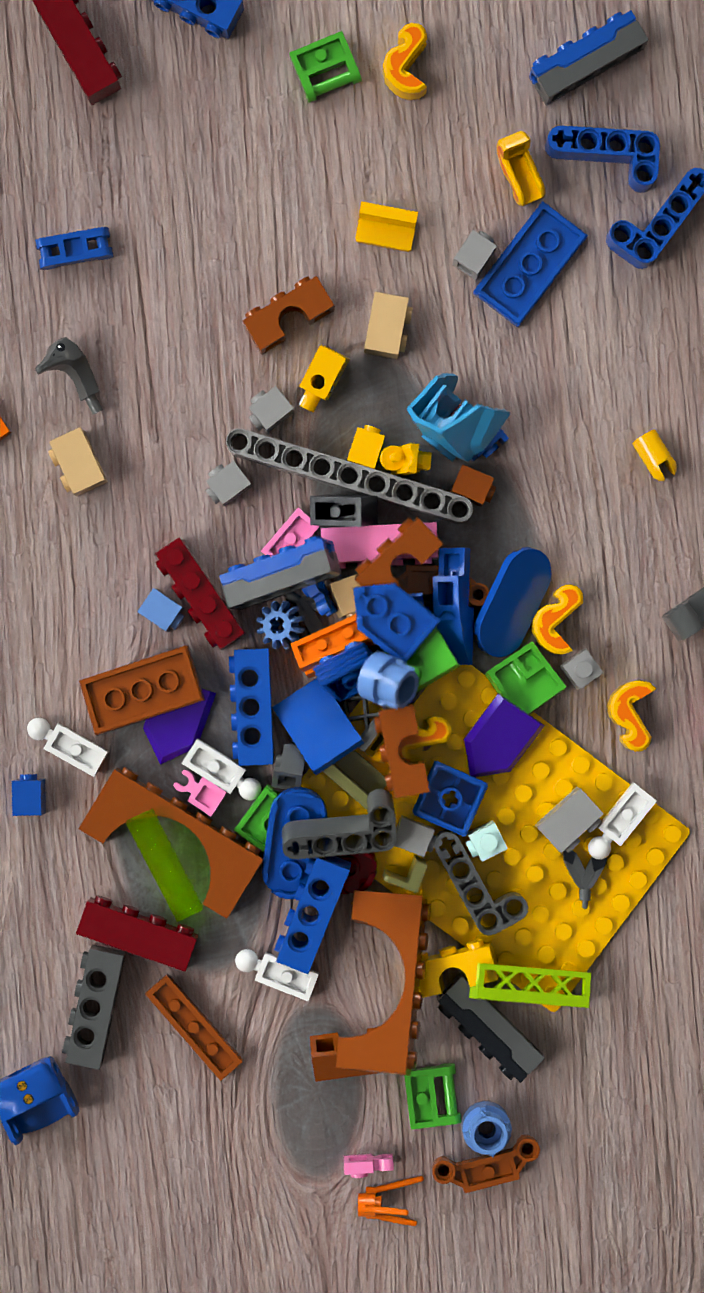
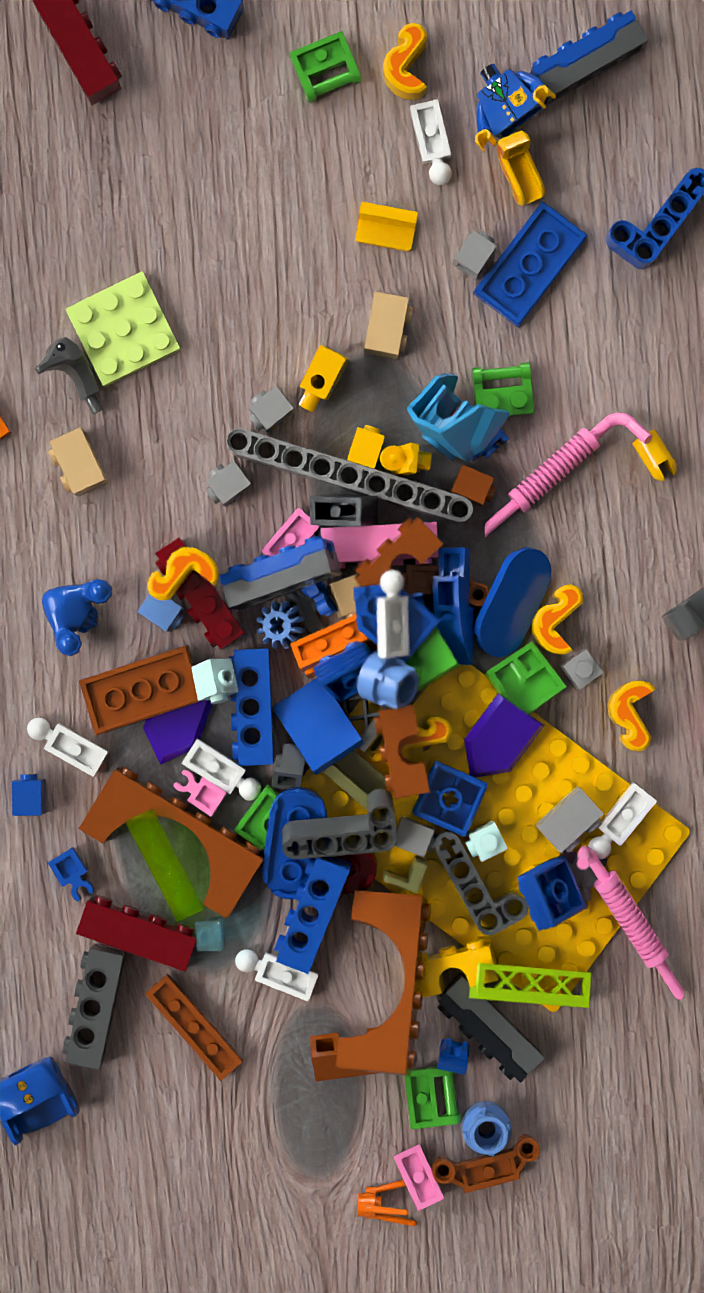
blue plate [35,227,113,270] -> none
dark orange arch [243,276,335,355] -> none
bright pink plate [344,1154,394,1178] -> none
blue beam [545,126,660,193] -> none
none -> blue head [42,579,112,656]
none -> blue plate [48,847,95,902]
none -> yellowish green plate [65,271,181,387]
none -> yellow animal [148,547,220,601]
none -> light aqua brick [191,658,238,704]
none -> clear light blue bracket [195,917,225,951]
none -> white plate [377,570,409,658]
none -> bright pink plate [393,1144,444,1211]
none -> white plate [410,99,452,185]
none -> blue tile [437,1038,470,1075]
none -> bright green plate [472,362,534,417]
none -> blue torso [475,64,556,152]
none -> bright pink piece [485,412,653,537]
none -> blue brick [517,855,586,931]
none -> bright pink piece [577,846,684,1000]

